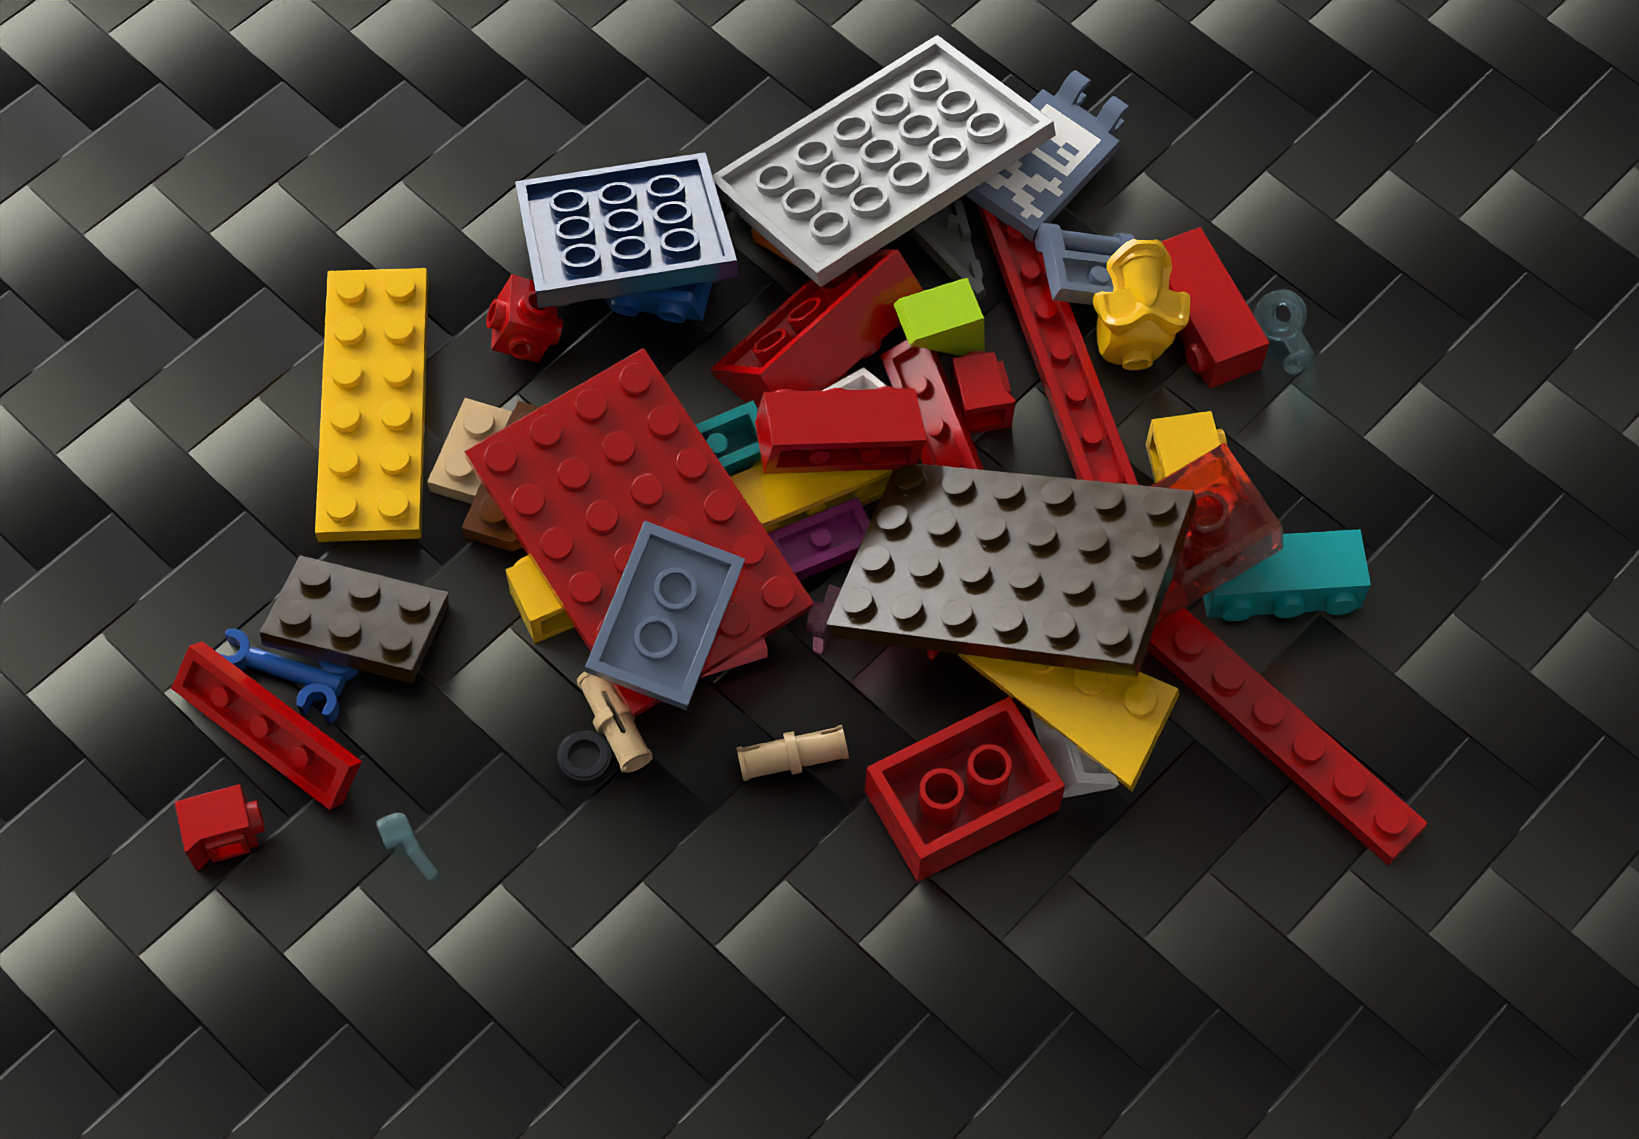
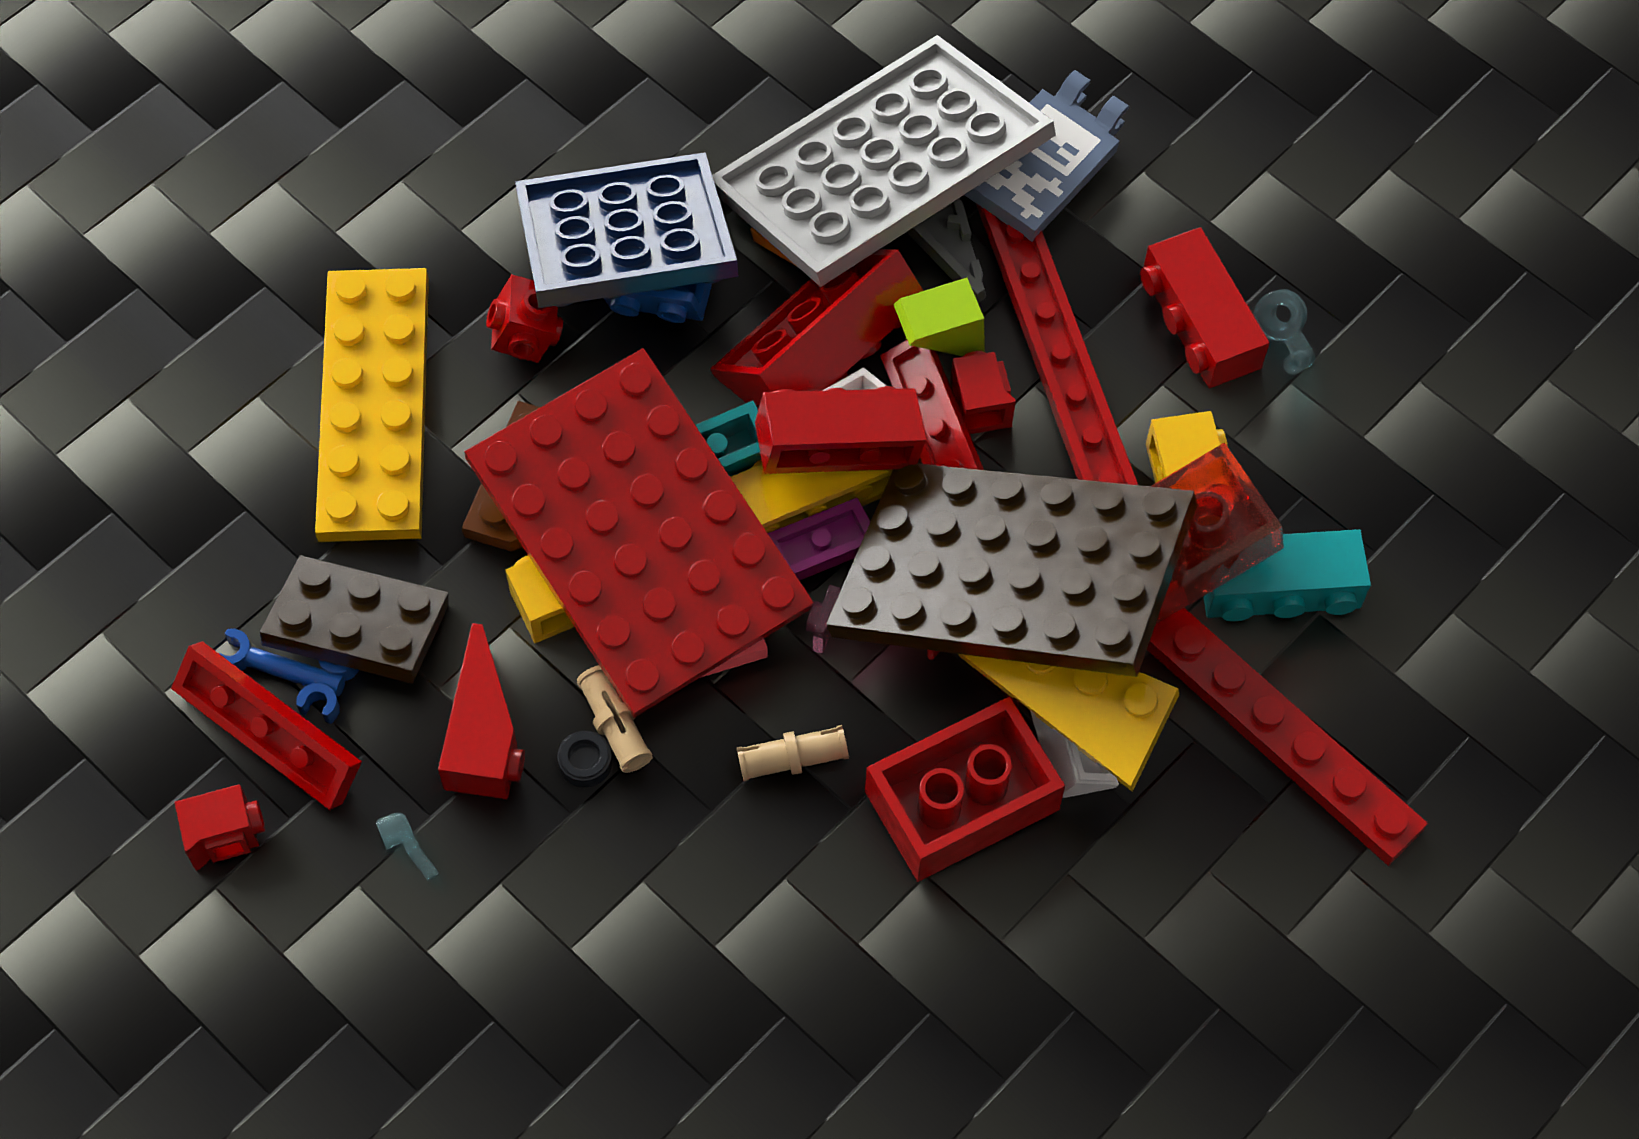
tan plate [427,398,512,504] -> none
sand blue plate [585,521,745,711] -> none
sand blue plate [1035,223,1135,305] -> none
yellow head [1093,239,1190,370] -> none
none -> red slope [438,623,525,799]

